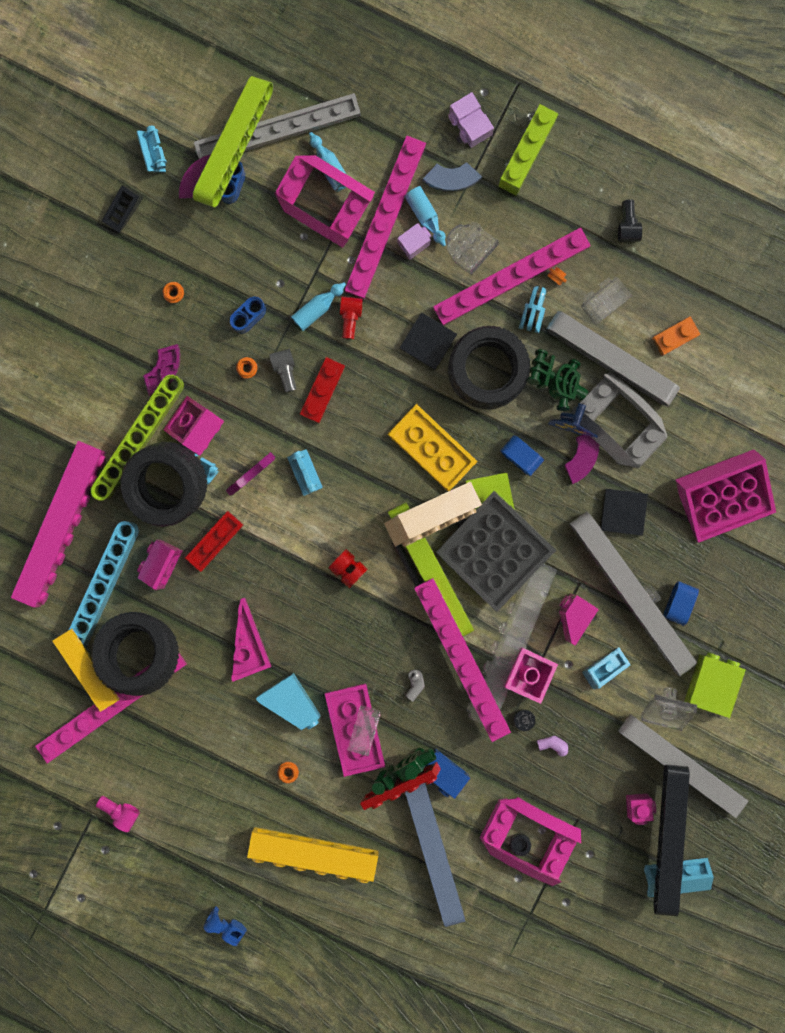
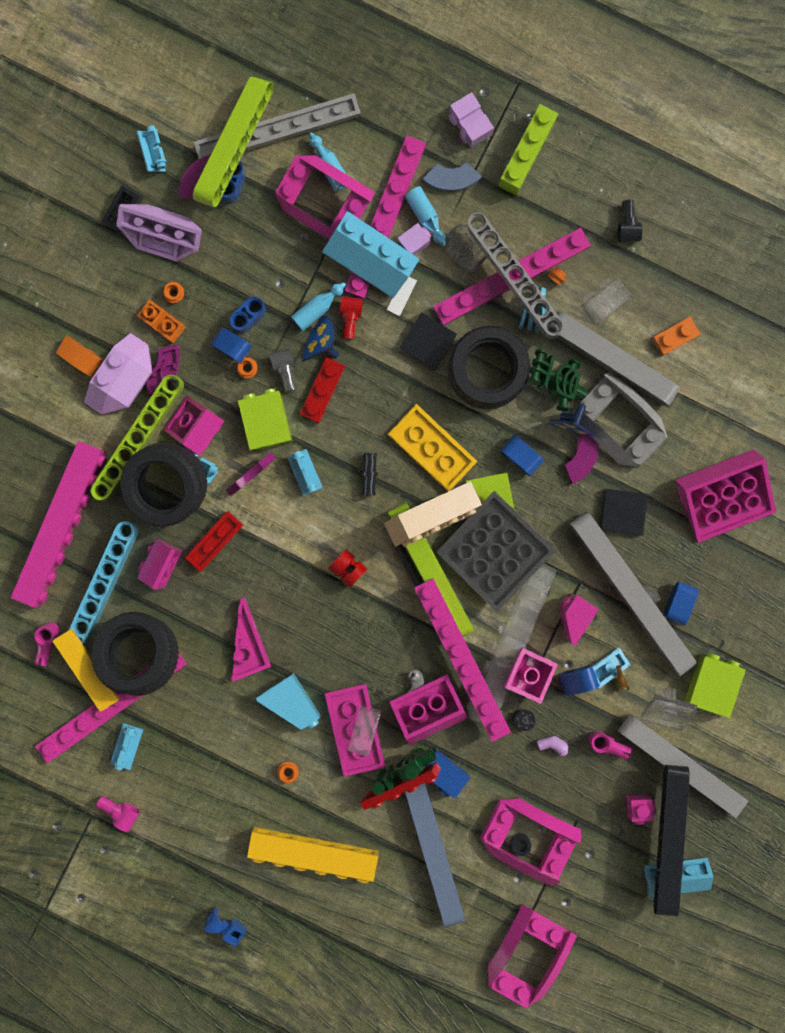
none -> dark pink pin [34,622,60,666]
none -> orange slope [56,335,104,378]
none -> lavender wedge [84,333,152,415]
none -> medium azure hinge [110,723,144,770]
none -> lavender wedge [116,204,202,262]
none -> orange slope [137,299,186,344]
none -> blue beam [211,327,252,364]
none -> lime brick [238,389,293,452]
none -> blue shield [301,315,339,362]
none -> medium azure slope [322,211,419,298]
none -> black pin [361,453,378,495]
none -> white sticker [387,277,417,316]
none -> dark pink slope [390,675,467,745]
none -> light grey beam [468,213,563,339]
none -> dark pink wedge [487,904,577,1008]
none -> blue beam [558,665,600,696]
none -> dark pink pin [588,730,632,760]
none -> pearl gold hand [614,665,630,693]

